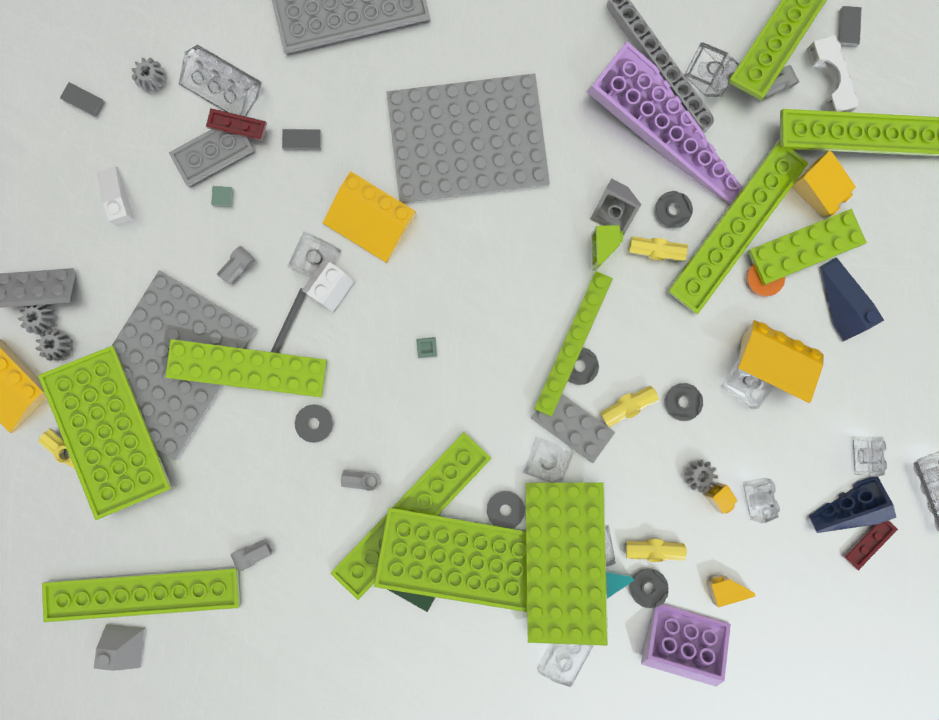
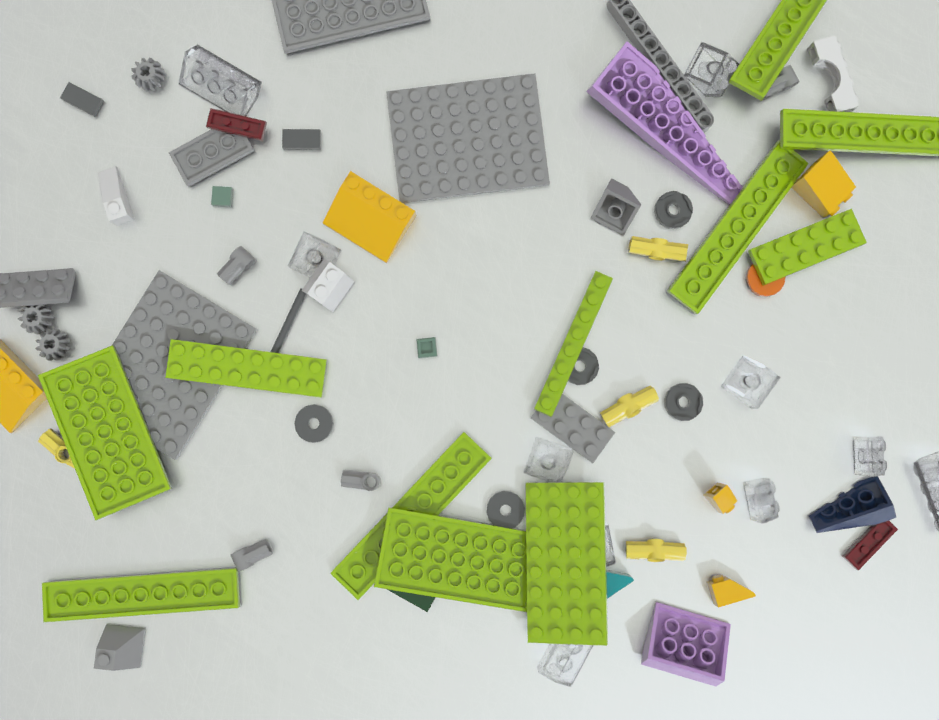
lime slope [591,225,623,271] -> none
dark grey tile [629,569,669,608] -> none
light grey gear [684,459,718,493] -> none
yellow slope [738,320,824,403] -> none
dark blue wedge [819,257,884,342] -> none
dark grey tile [839,6,862,46] -> none

